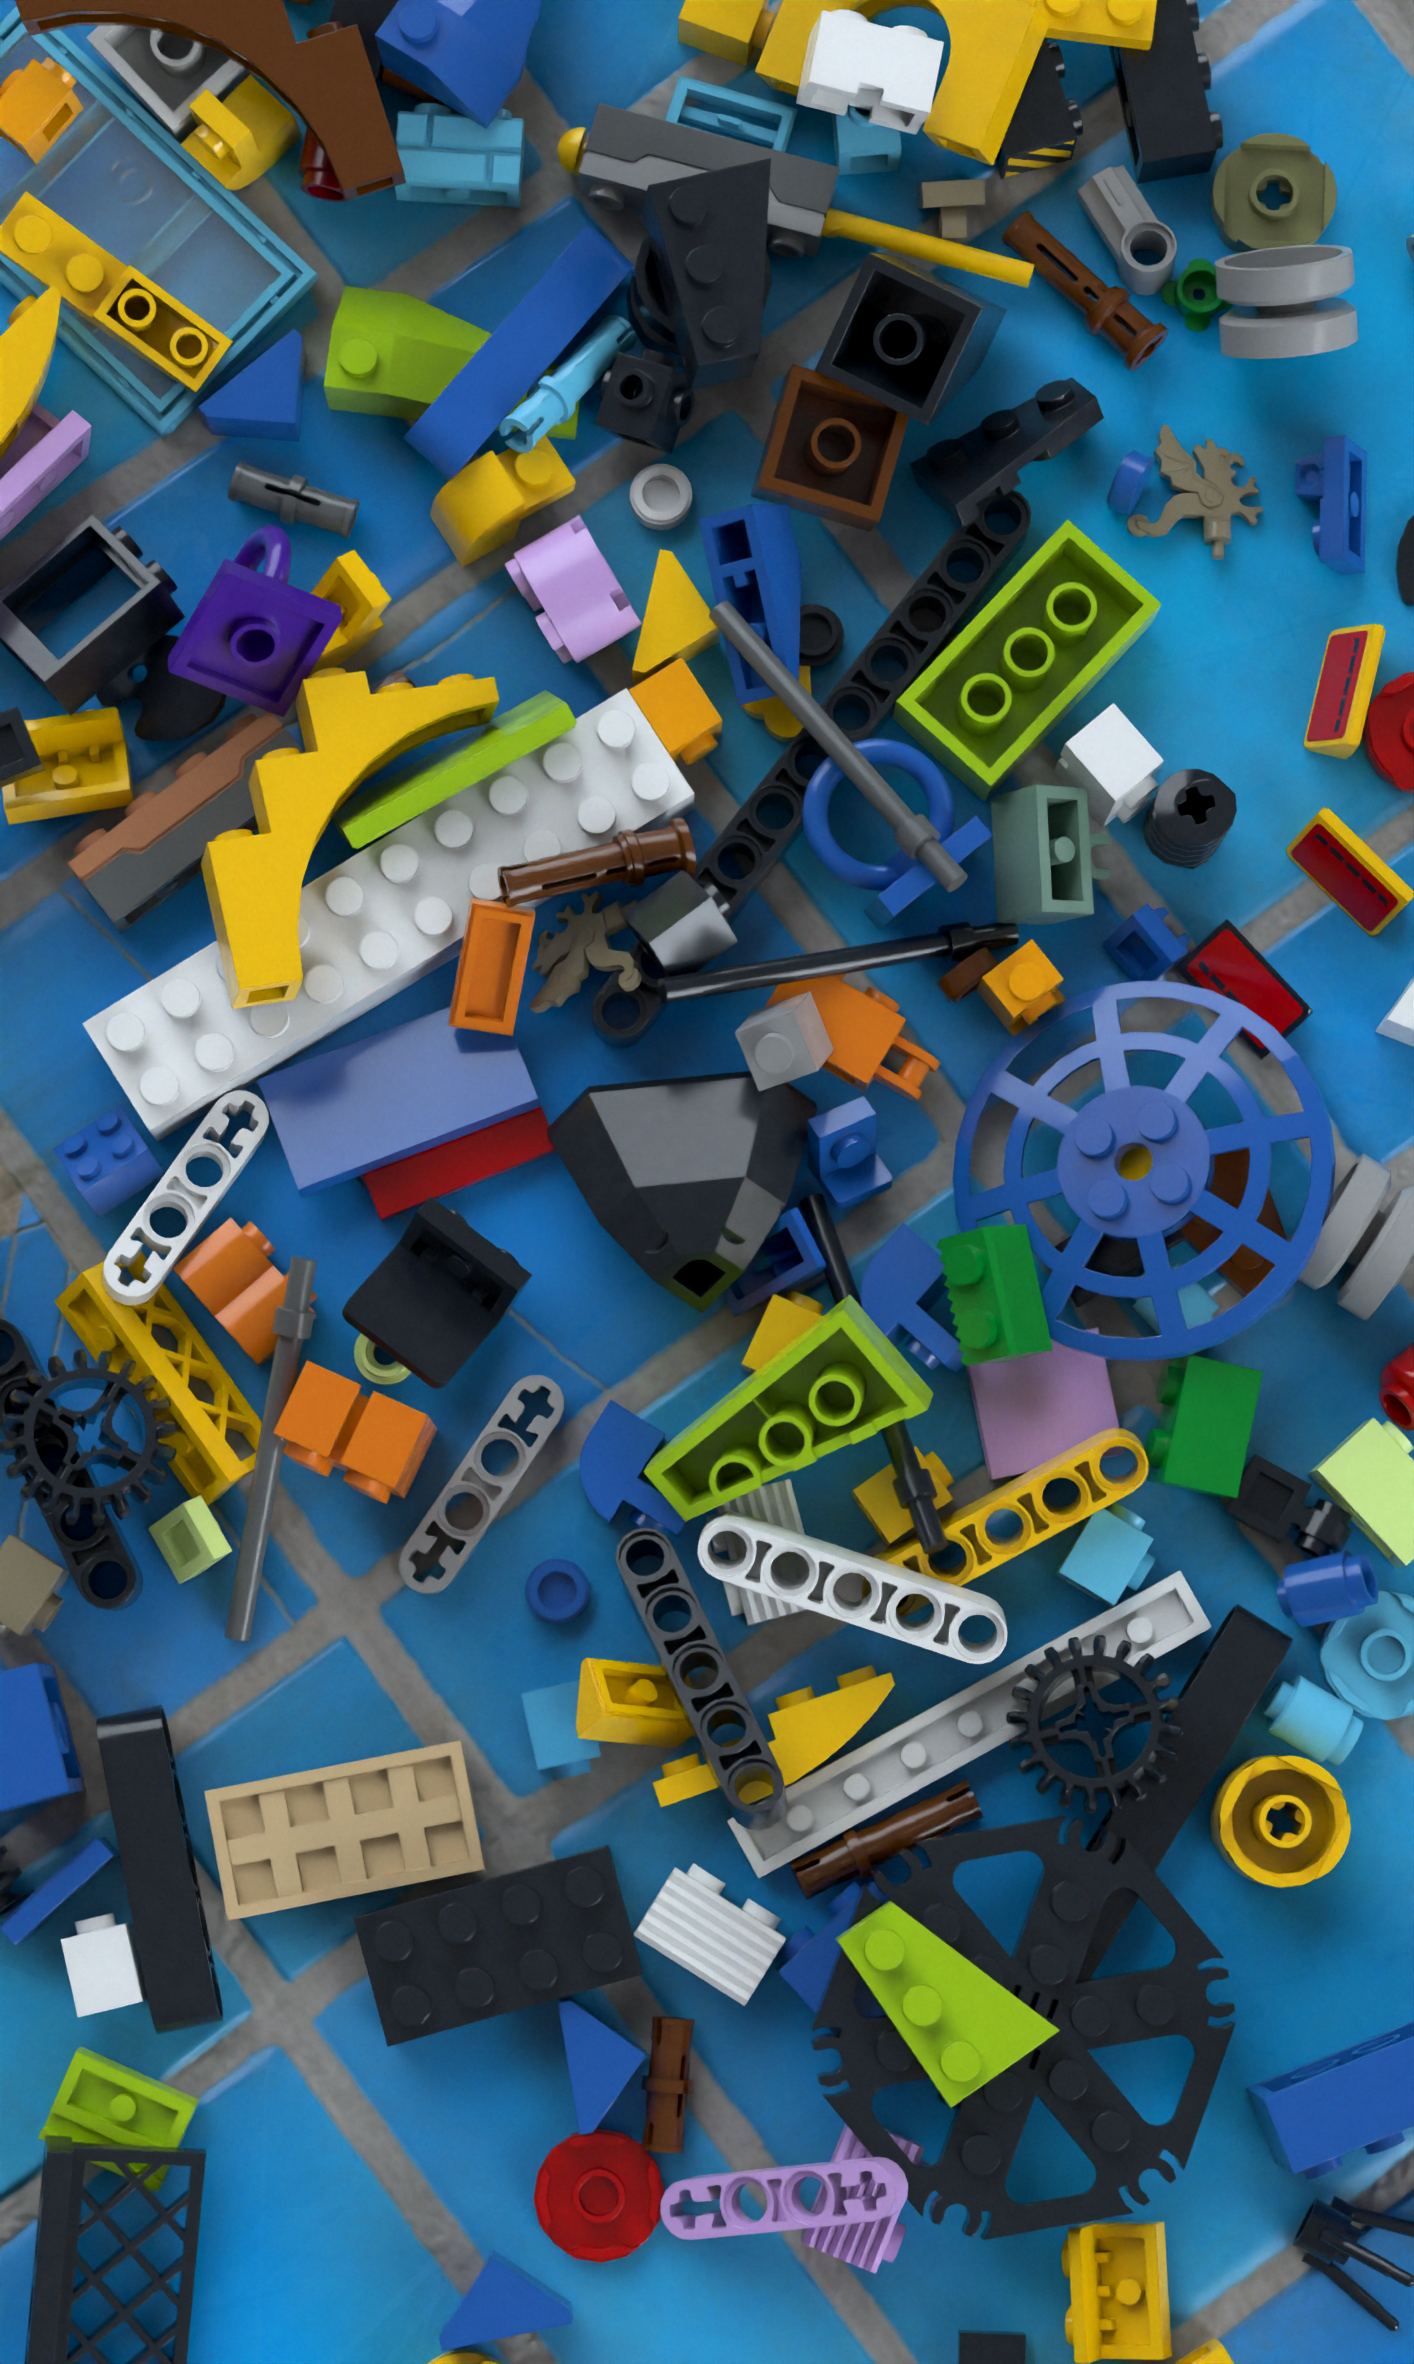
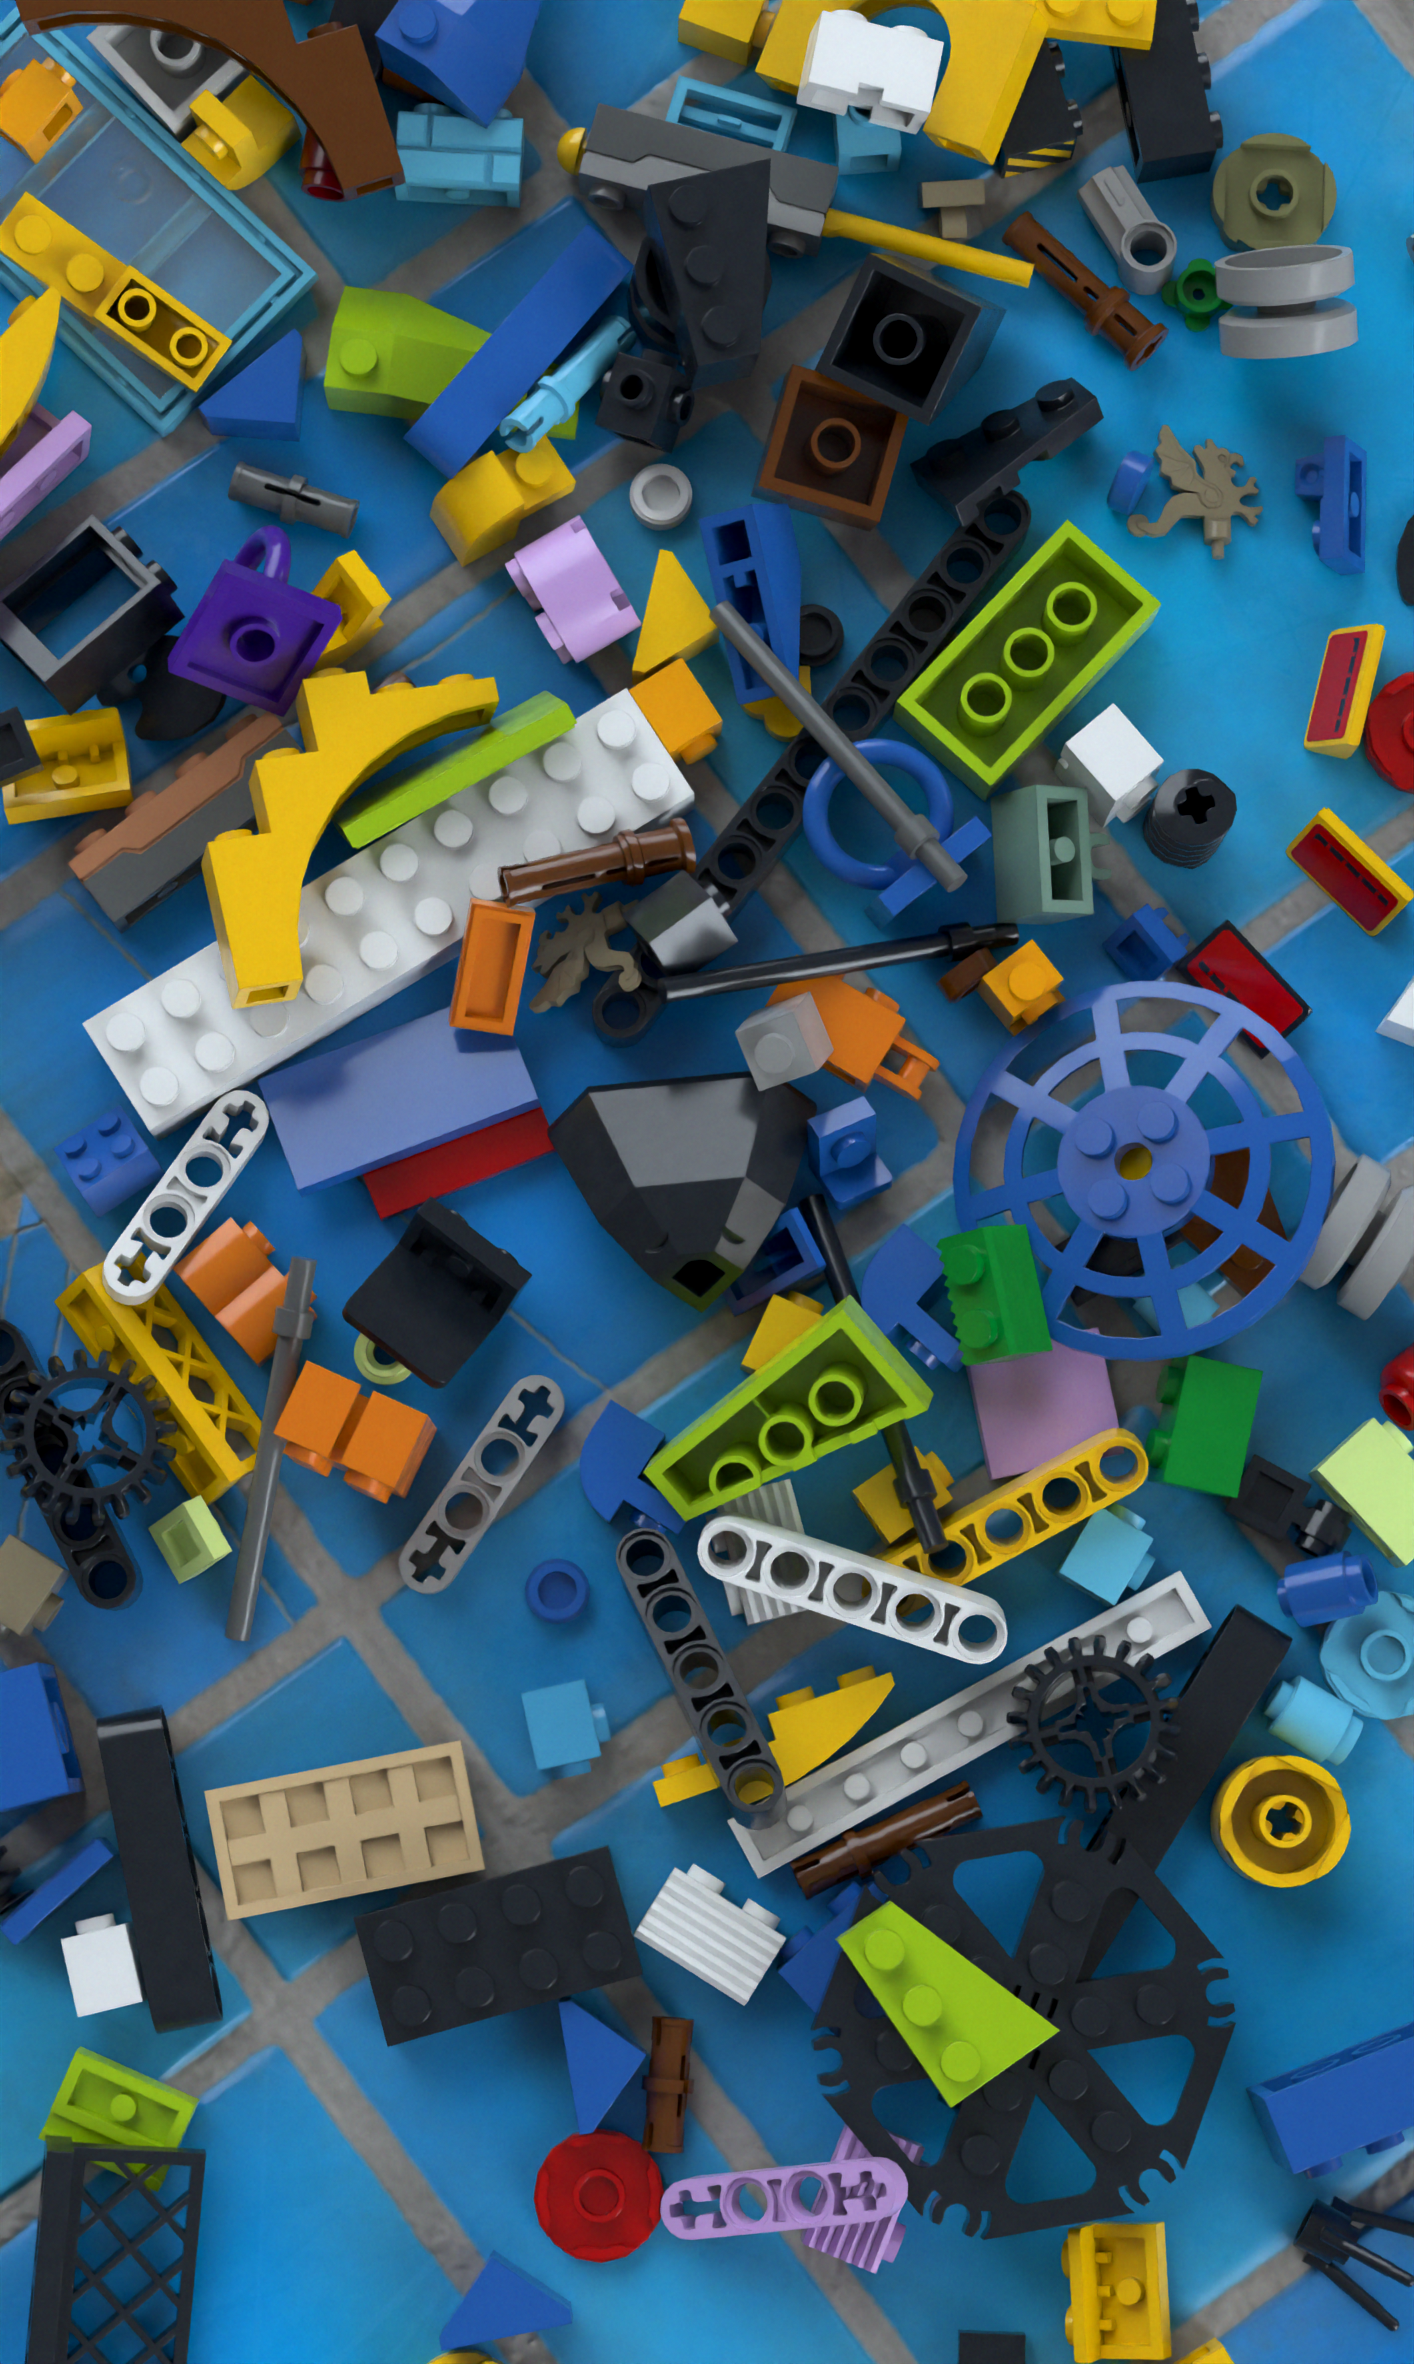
yellow slope [576,1657,693,1748] -> none

